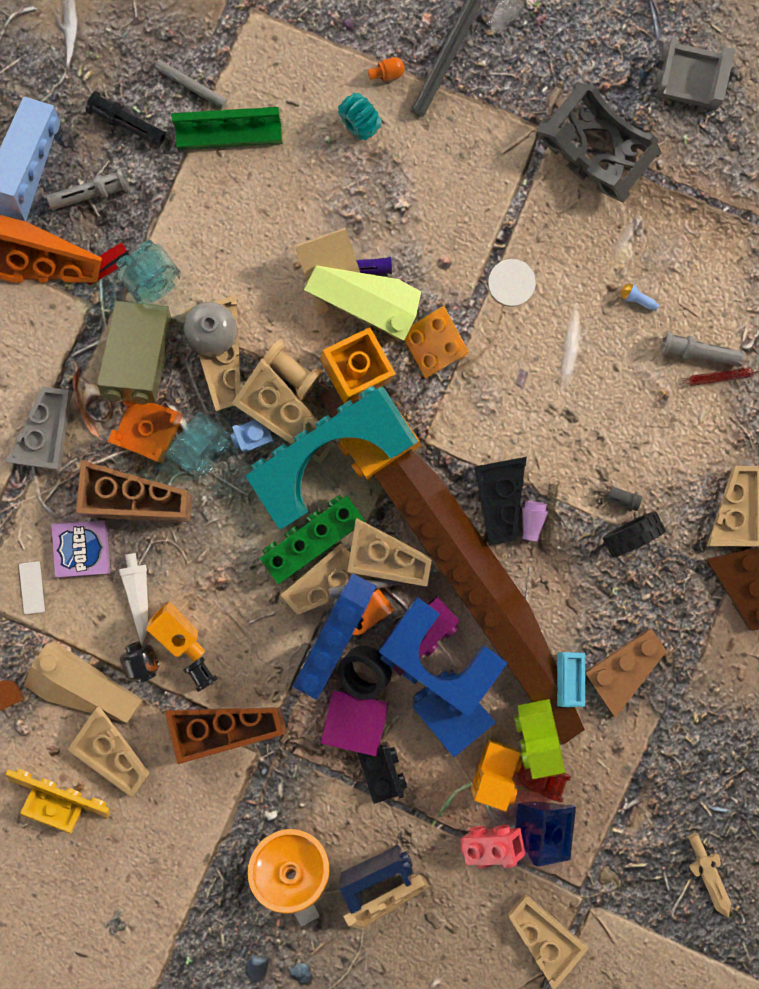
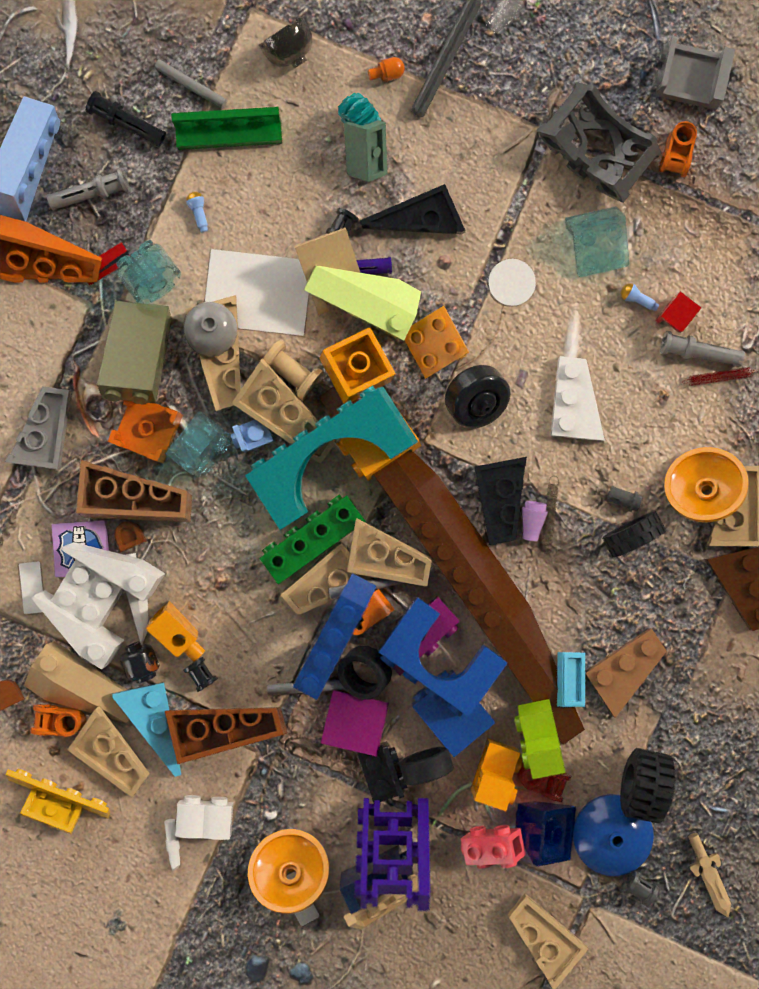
none -> orange piece [30,704,86,737]
none -> white wedge [32,542,165,669]
none -> medium azure wing [112,682,181,777]
none -> dark orange tile [114,521,147,552]
none -> white piece [164,819,180,871]
none -> white brick [175,795,233,840]
none -> light blue piece [186,192,208,233]
none -> white sticker [205,249,309,336]
none -> clear smoke cylinder [259,16,313,69]
none -> light grey bar [267,679,345,696]
none -> black bush [326,208,359,234]
none -> sand green panel [344,120,388,182]
none -> dark purple fence [355,798,430,911]
none -> black wing [360,184,465,234]
none -> black tyre [399,747,454,785]
none -> black wheel [445,365,511,429]
none -> white wing [550,356,605,441]
none -> clear light blue bracket [565,206,630,277]
none -> blue dish [573,794,654,876]
none -> black tyre [620,748,675,824]
none -> dark grey bush [622,870,659,907]
none -> red panel [655,291,701,333]
none -> orange piece [659,121,697,178]
none -> light orange dish [664,447,748,522]

